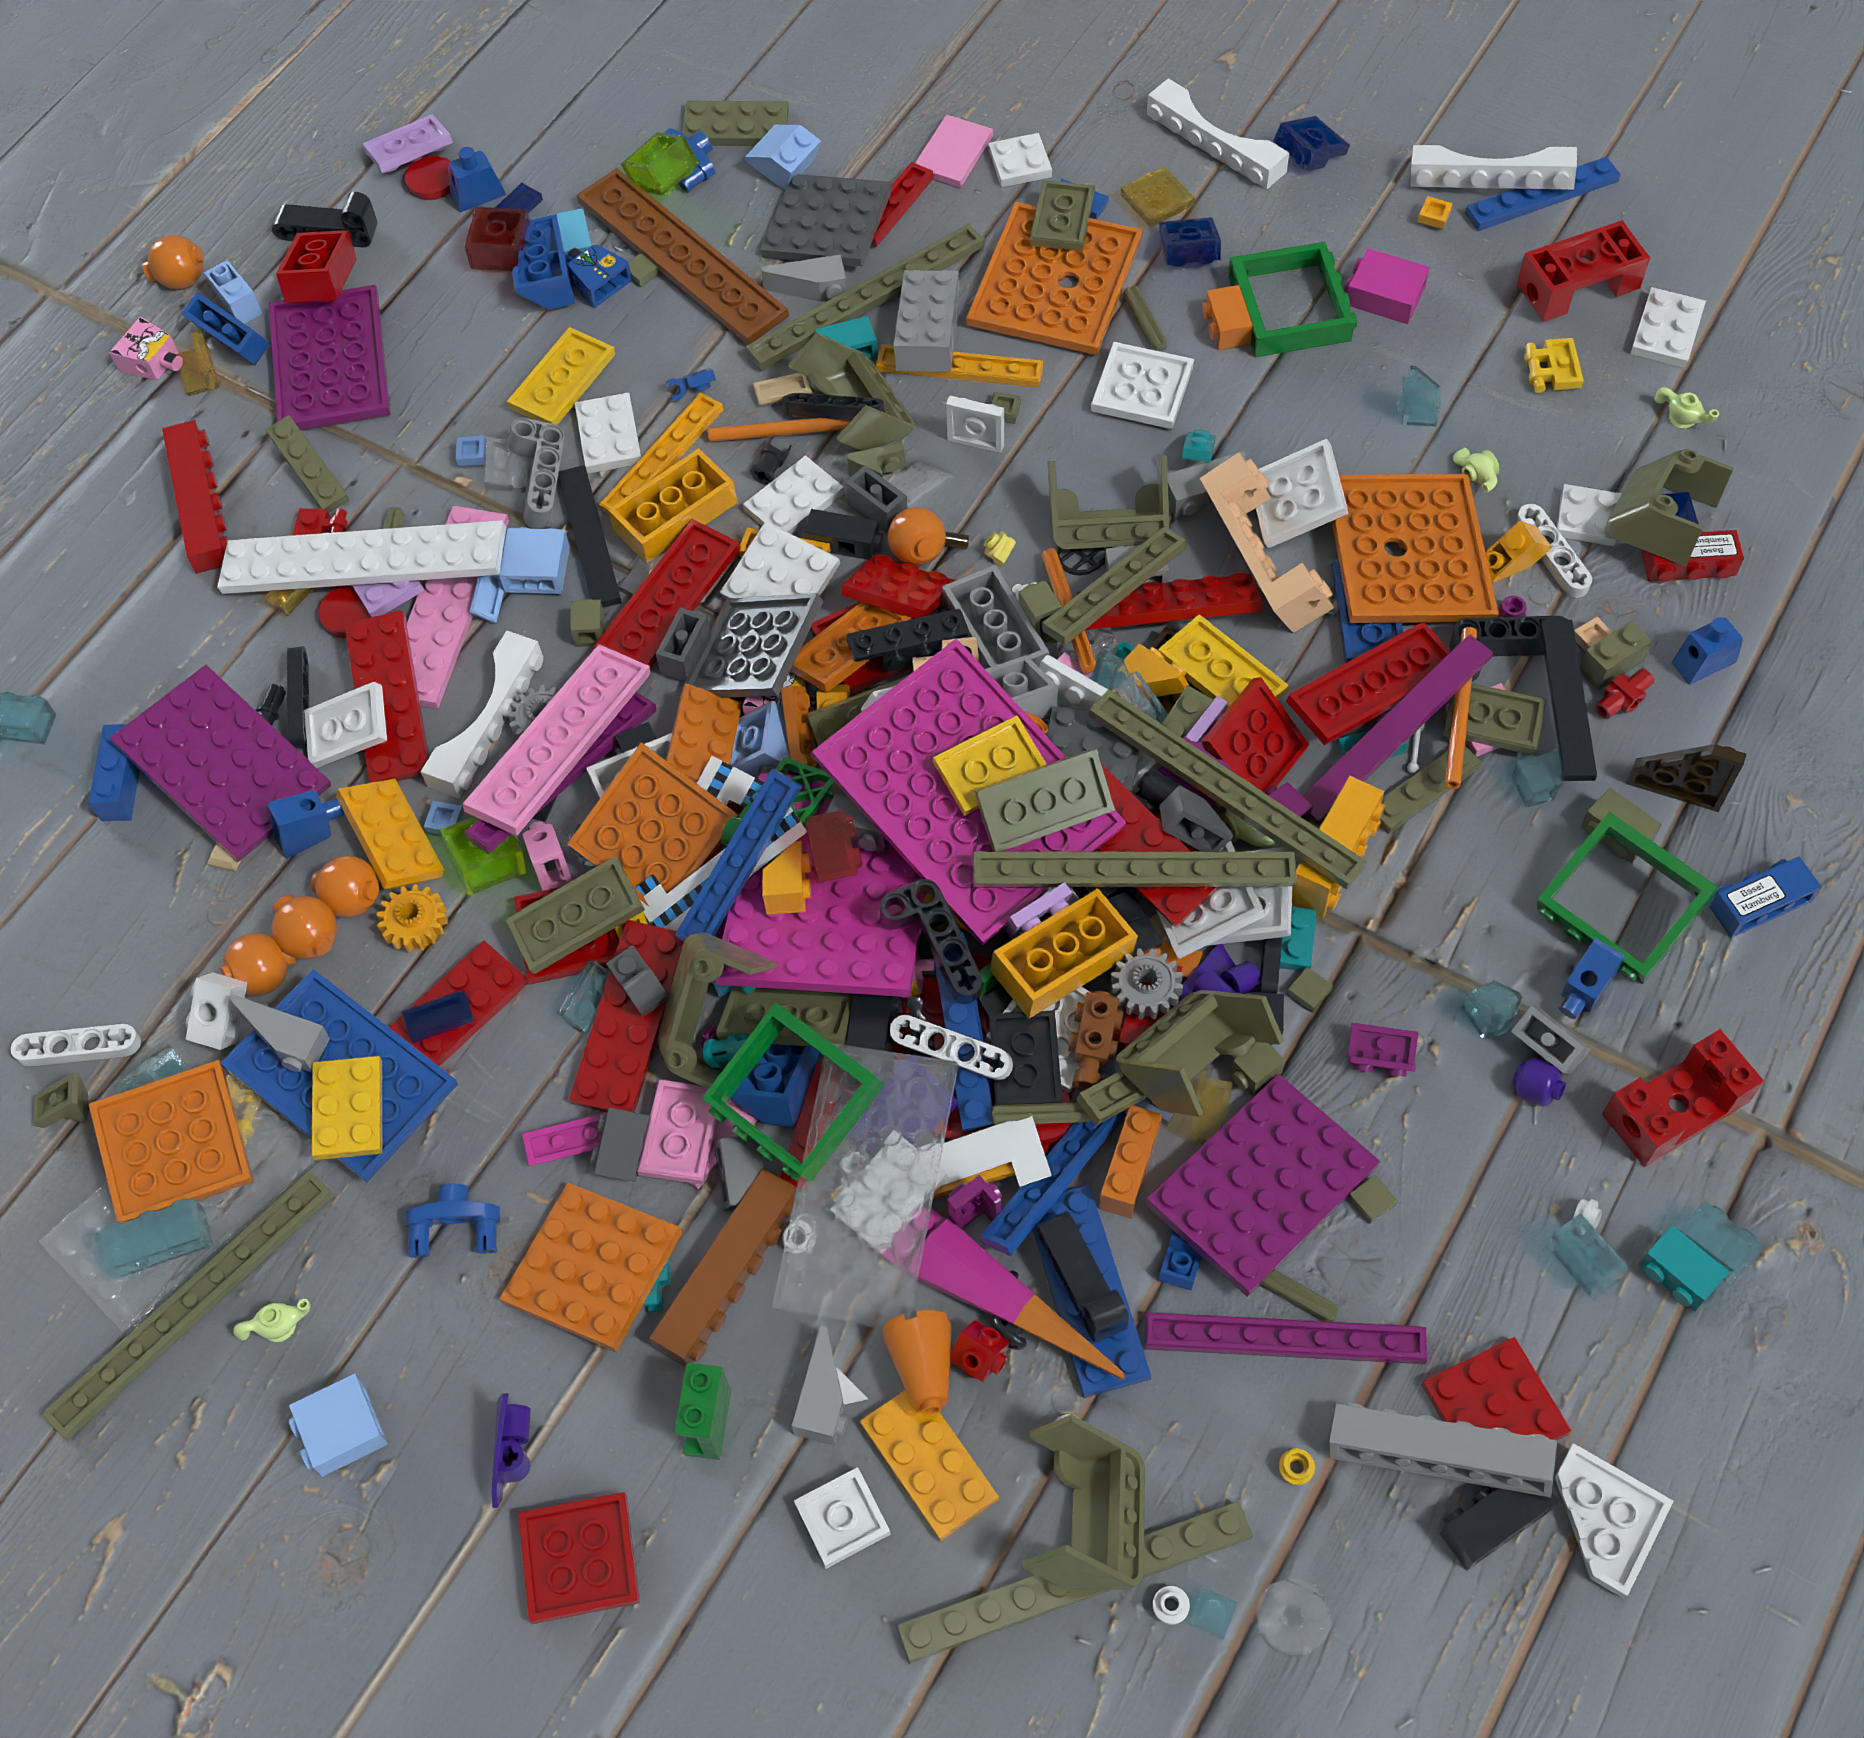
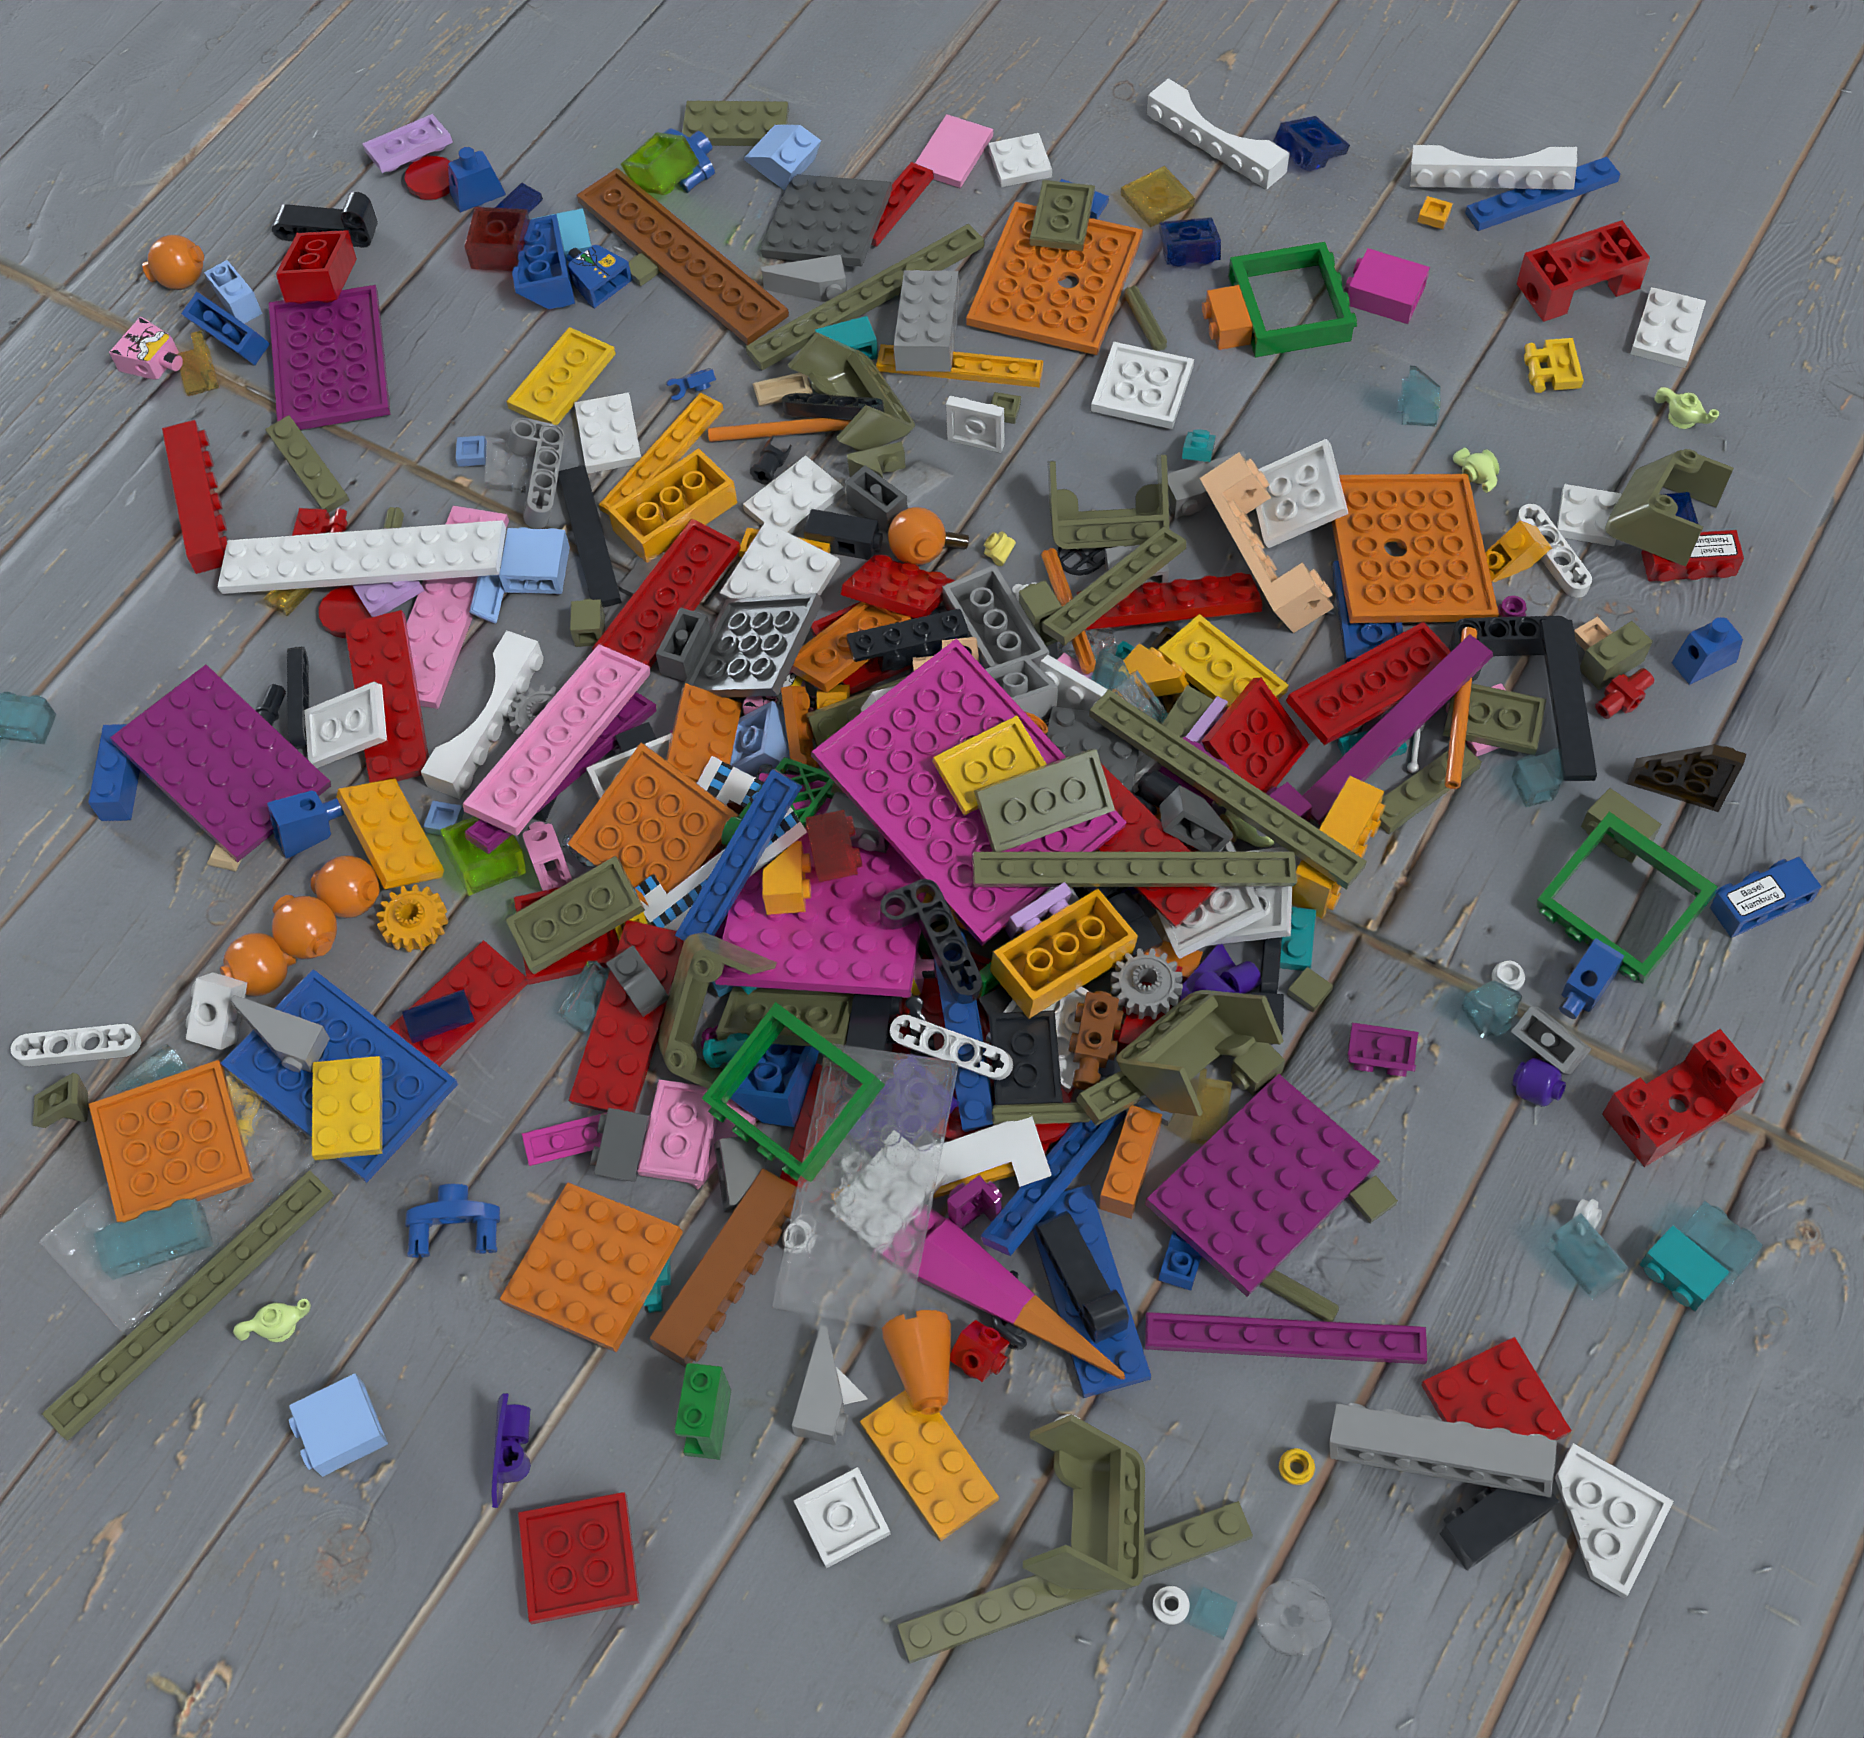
none -> white plate [1491,961,1525,993]

